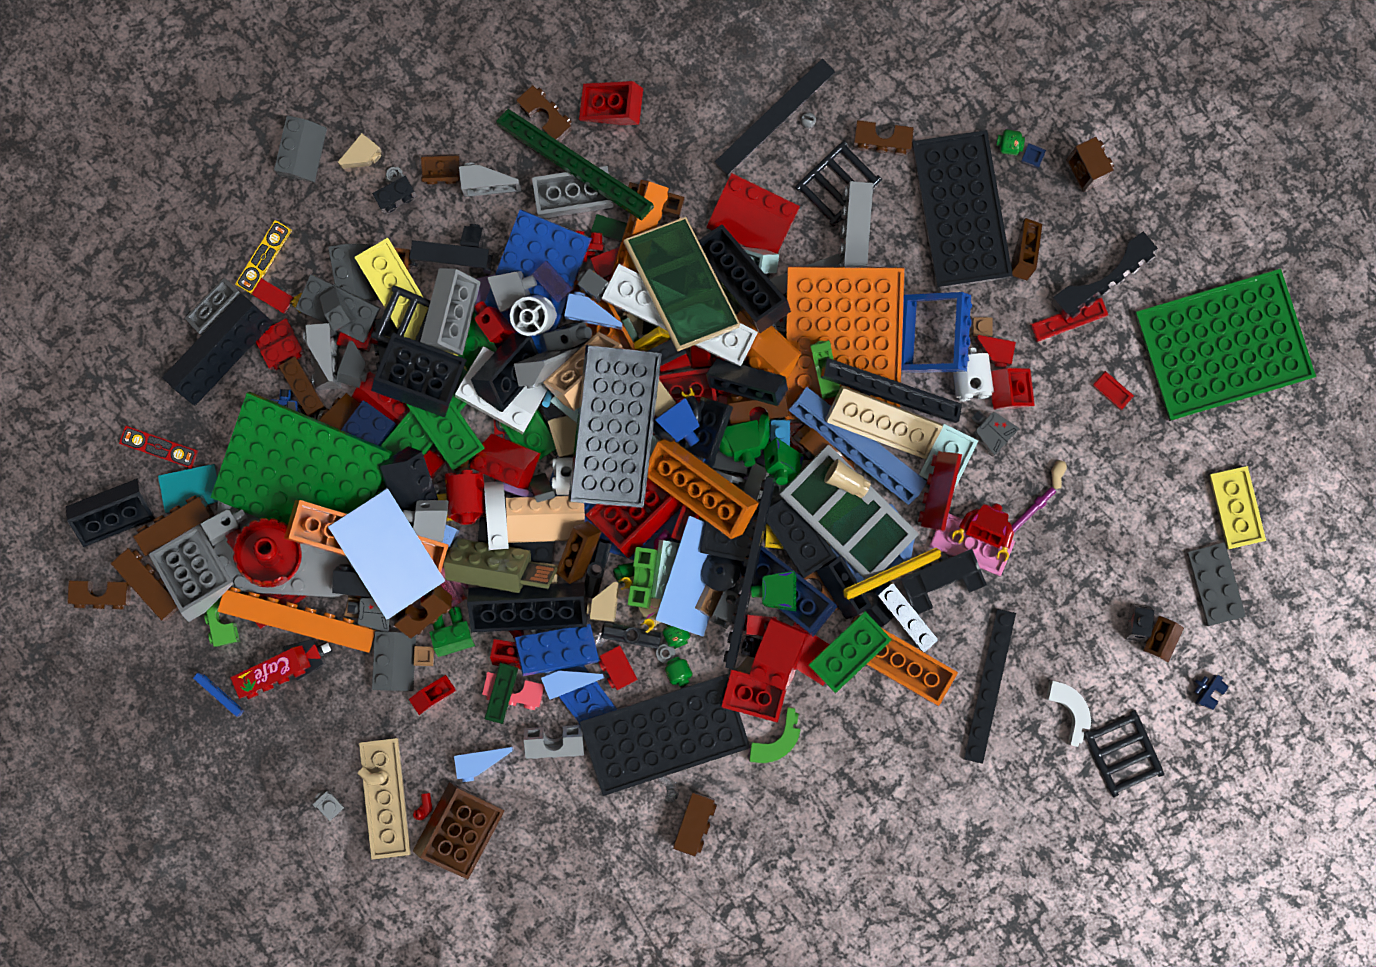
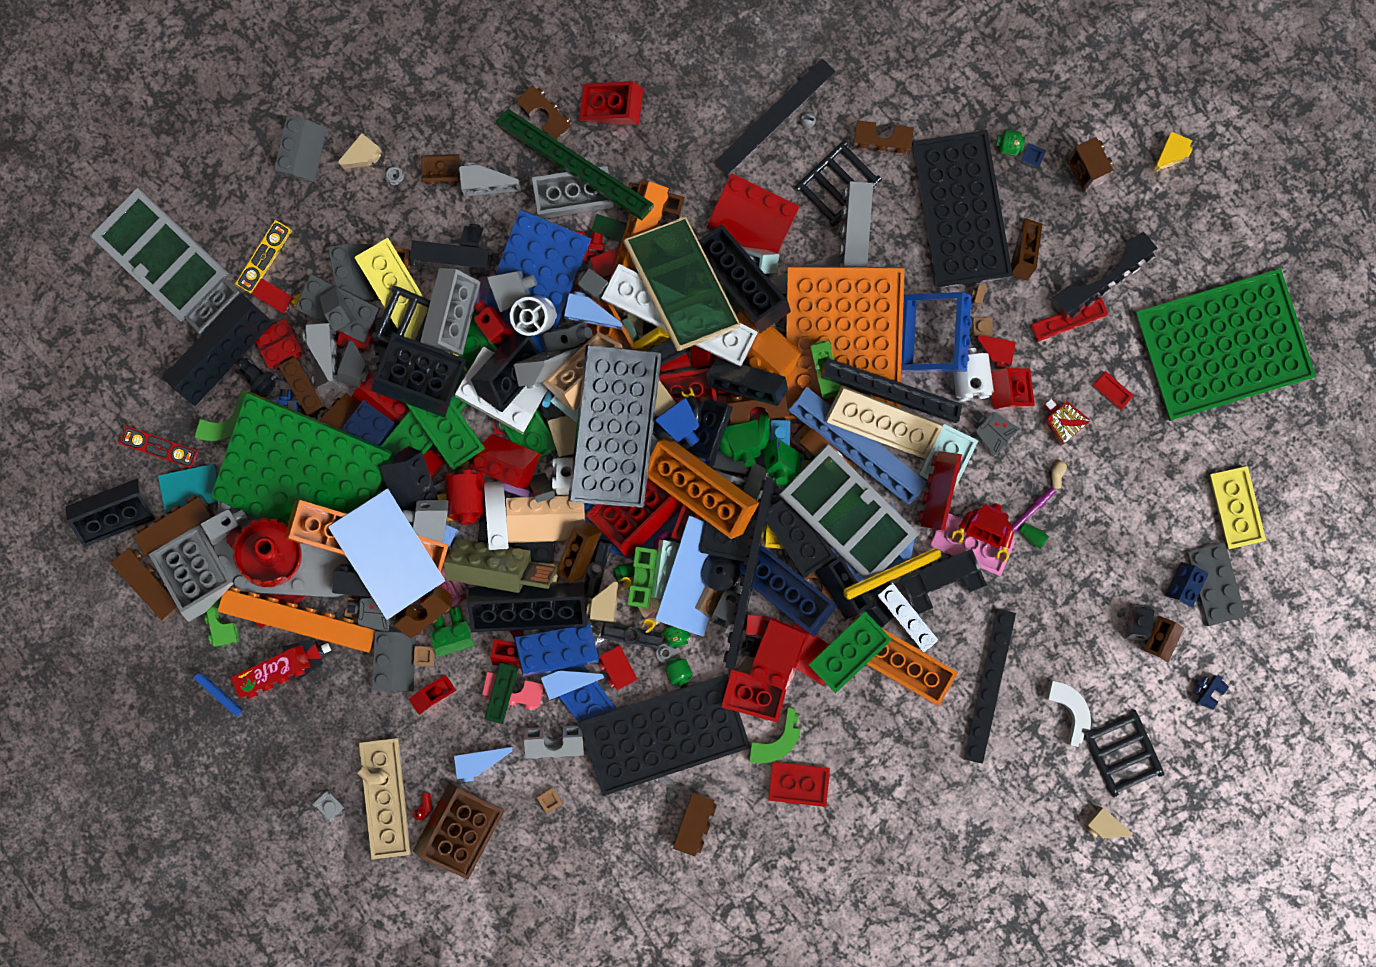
reddish brown arch [68,581,131,610] -> none
black brick [372,175,417,214] -> none
clear purple plate [532,261,573,303] -> none
green torso [751,571,796,611] -> none
tan plant [824,459,871,498] -> none
none -> door [91,188,228,322]
none -> bright green arch [195,391,247,443]
none -> black piece [235,358,279,397]
none -> medium nougat plate [537,787,564,814]
none -> red plate [768,762,830,807]
none -> medium nougat plate [971,284,986,307]
none -> green cone [1020,523,1050,549]
none -> torso [1044,399,1091,446]
none -> tan slope [1085,807,1133,838]
none -> yellow slope [1153,131,1193,171]
none -> dark blue bracket [1165,562,1208,607]

